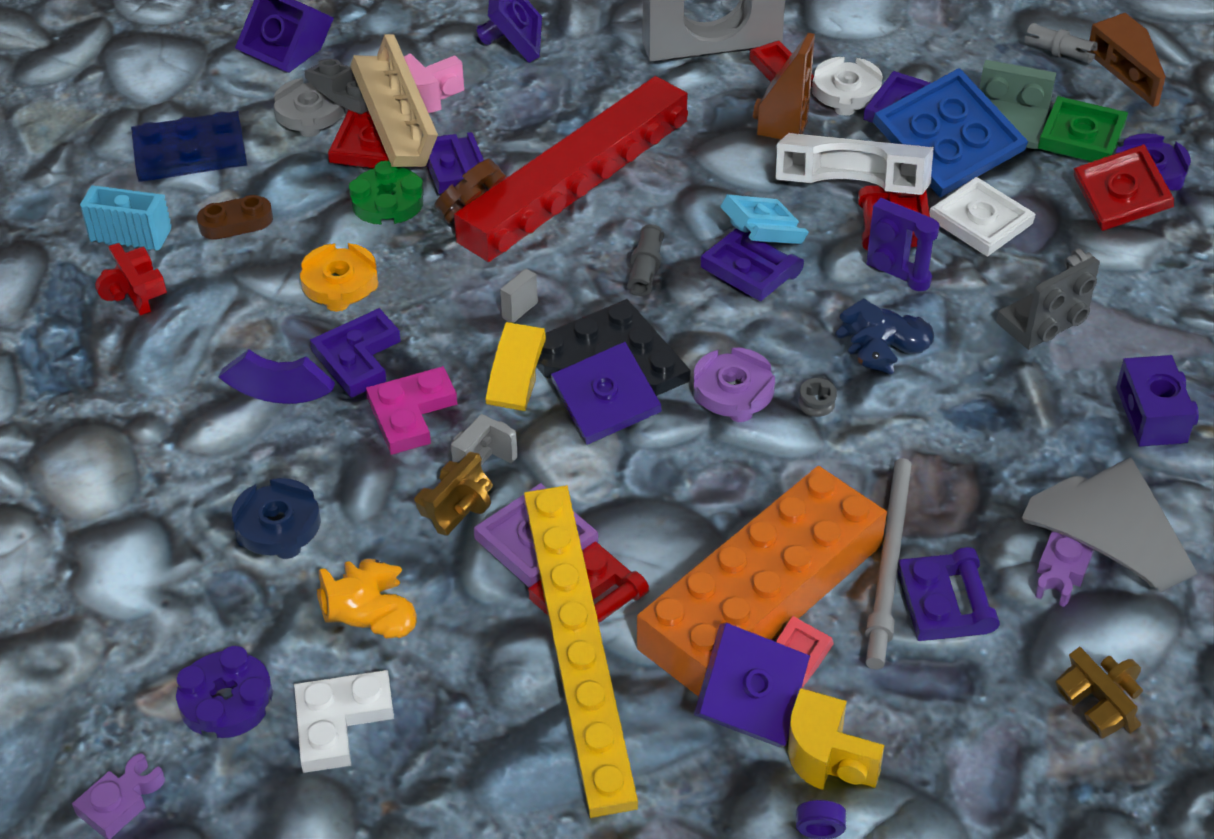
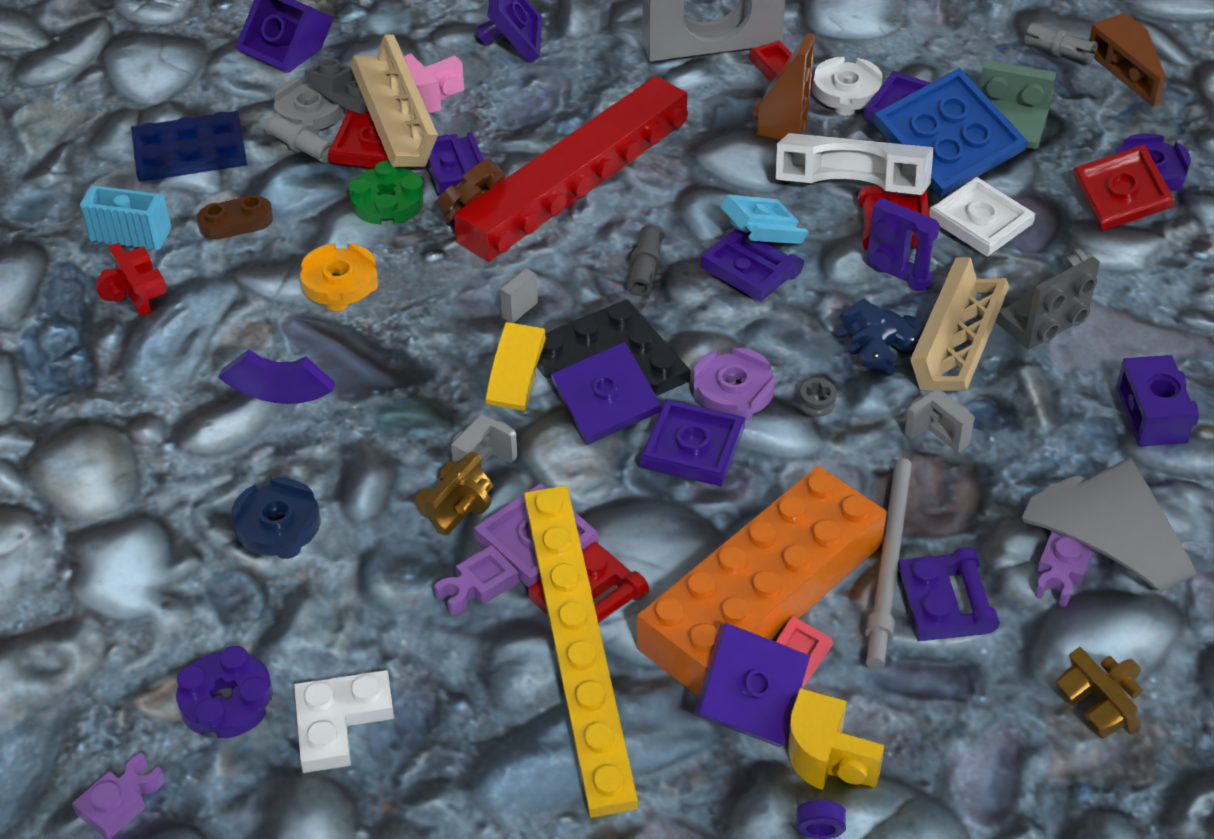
dark purple plate [310,308,401,398] -> none
light orange animal [317,558,417,639] -> none
dark pink plate [366,366,458,455] -> none
green plate [1038,96,1128,162] -> none
none -> light grey pin [265,113,333,163]
none -> medium lavender plate [434,545,519,615]
none -> dark purple plate [640,399,746,487]
none -> light grey bracket [905,388,975,453]
none -> tan fence [910,257,1009,391]

